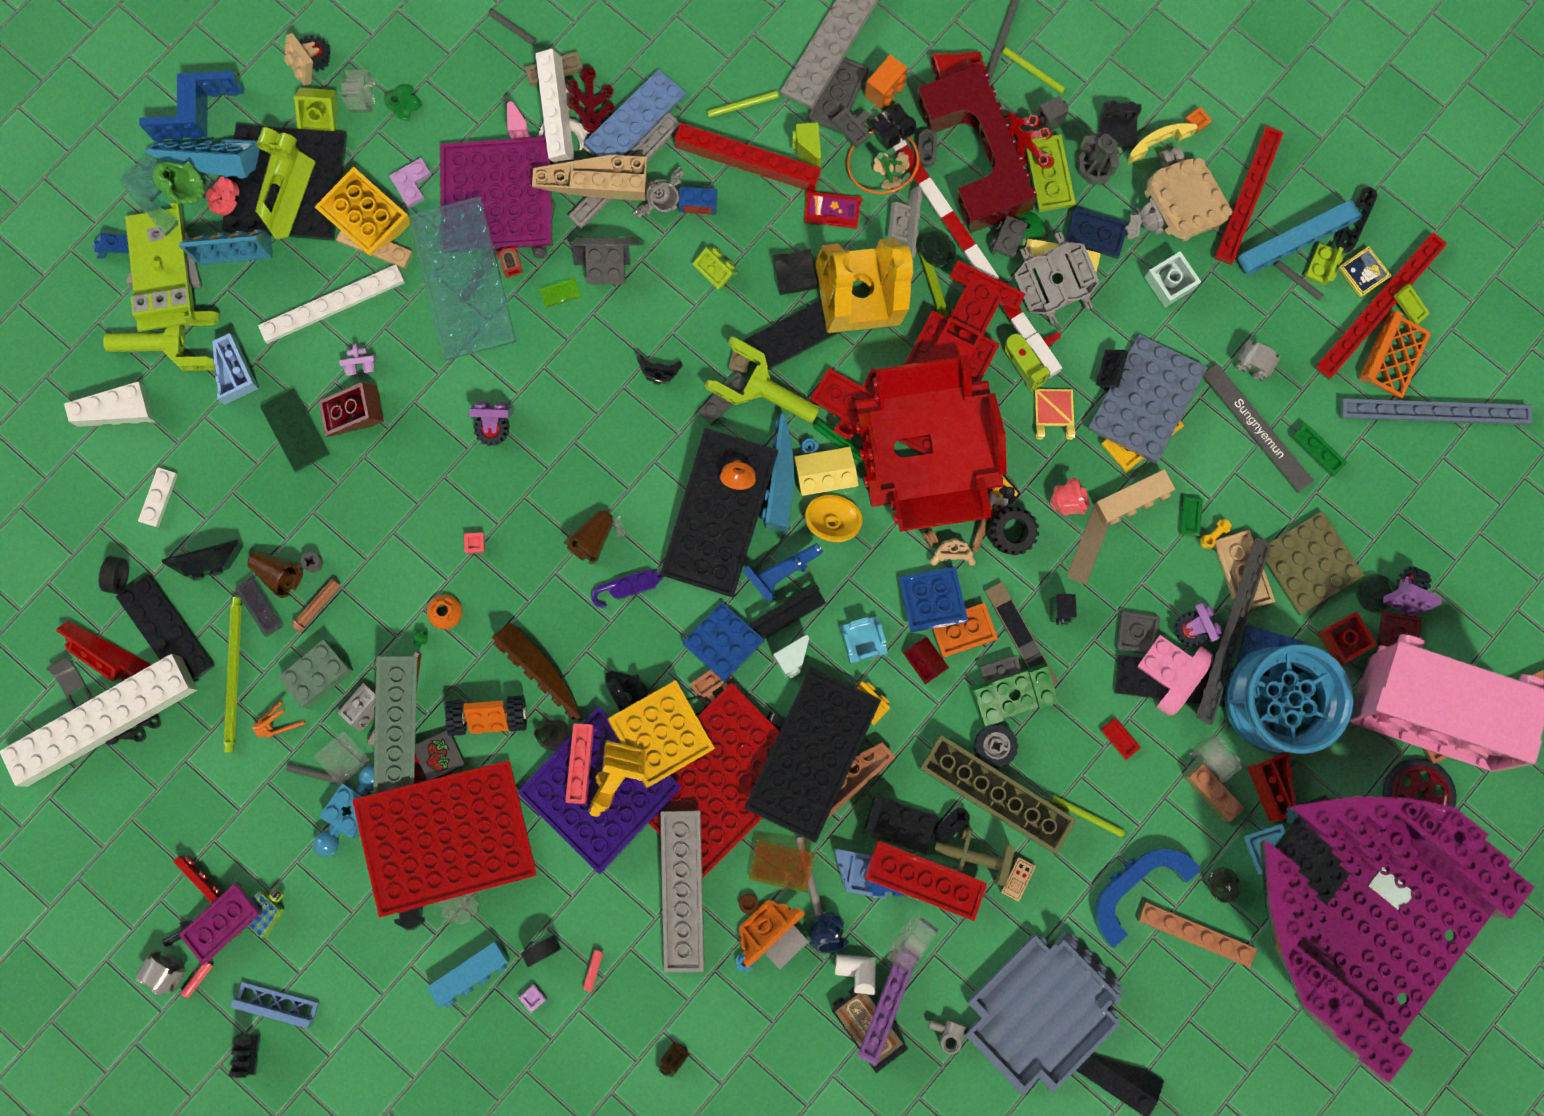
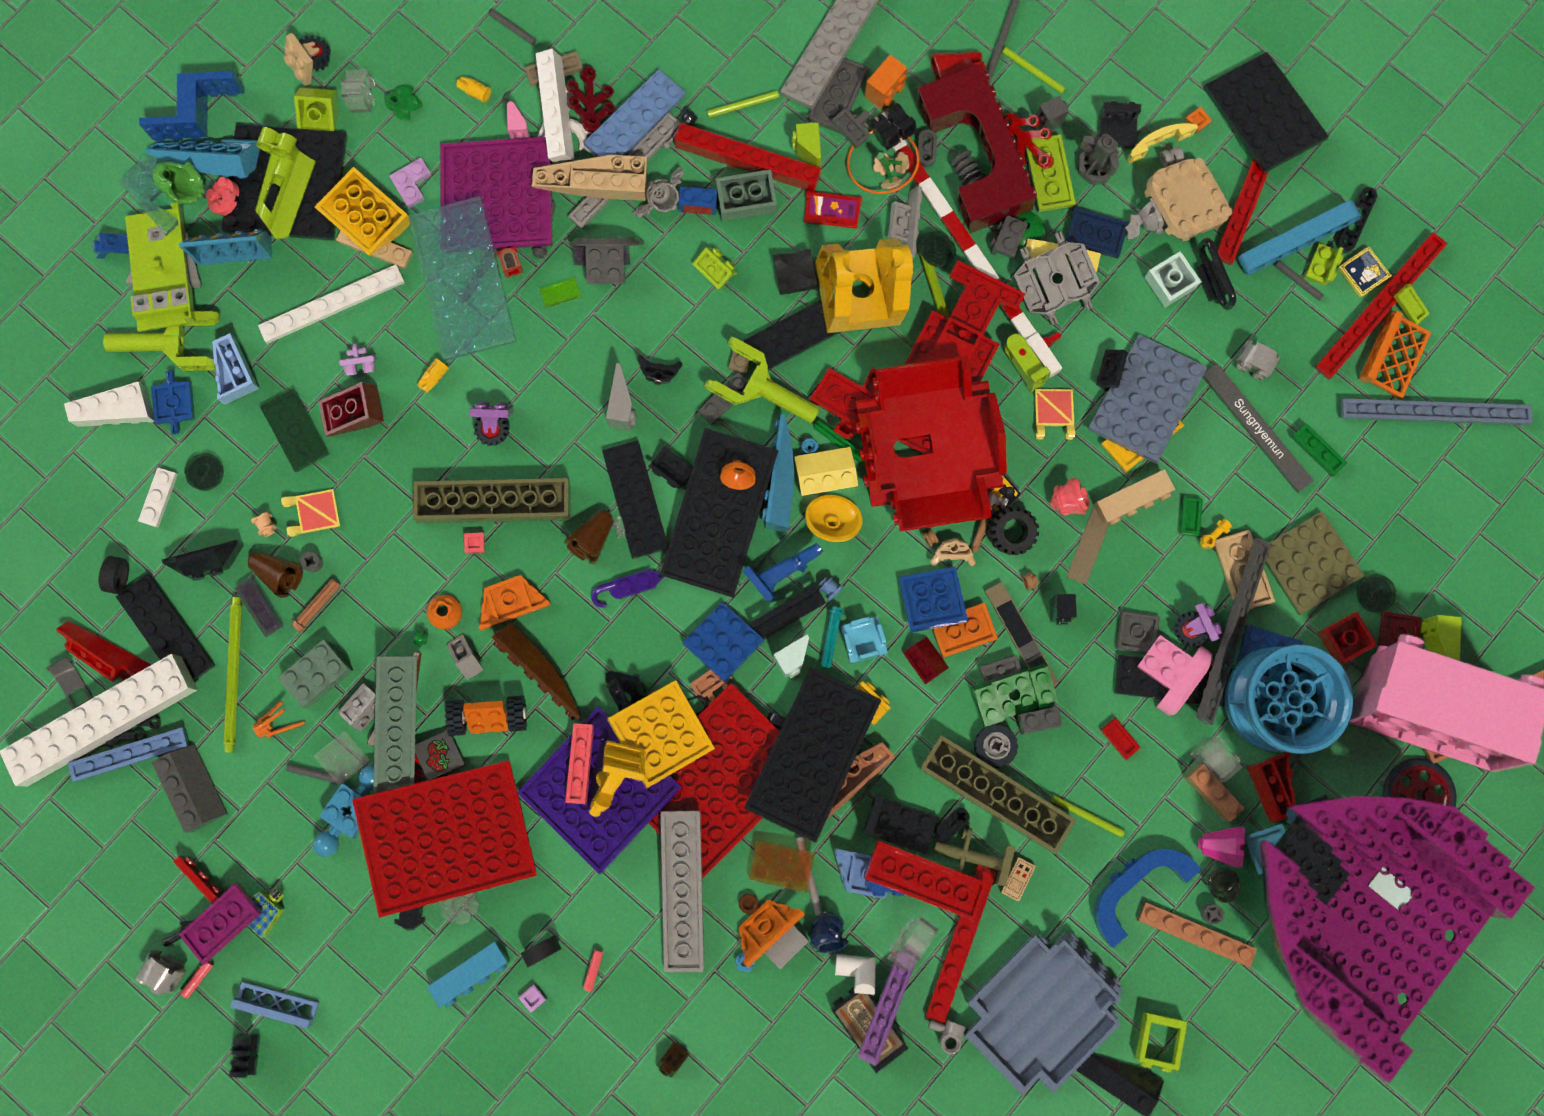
clear smoke hair [534,720,569,751] -> none
medium lavender plate [1383,566,1442,616] -> none
none -> medium blue plate [68,727,189,782]
none -> blue plate [151,370,195,435]
none -> dark grey slope [151,744,228,833]
none -> clear green tile [184,453,224,491]
none -> light nougat brick [251,512,277,537]
none -> flag [281,489,340,537]
none -> olive brick [413,478,571,524]
none -> yellow hinge [417,358,449,393]
none -> light grey slope [446,634,484,680]
none -> yellow hinge [456,77,491,103]
none -> orange wing [479,575,551,631]
none -> black plate [602,440,669,559]
none -> light grey slope [606,363,637,431]
none -> black bracket [649,445,693,489]
none -> hinge [663,109,698,149]
none -> sand green brick [716,170,777,221]
none -> medium blue brick [819,577,843,602]
none -> teal axle [821,607,844,668]
none -> red plate [925,865,996,1024]
none -> dark grey piece [952,150,985,186]
none -> dark grey brick [1017,707,1063,735]
none -> medium nougat plate [1022,572,1038,590]
none -> lime window [1135,1011,1187,1073]
none -> black bar [1195,237,1237,310]
none -> dark pink cone [1198,827,1245,868]
none -> dark grey wheel [1200,904,1224,924]
none -> black plate [1204,52,1329,173]
none -> lime slope [1421,615,1462,661]

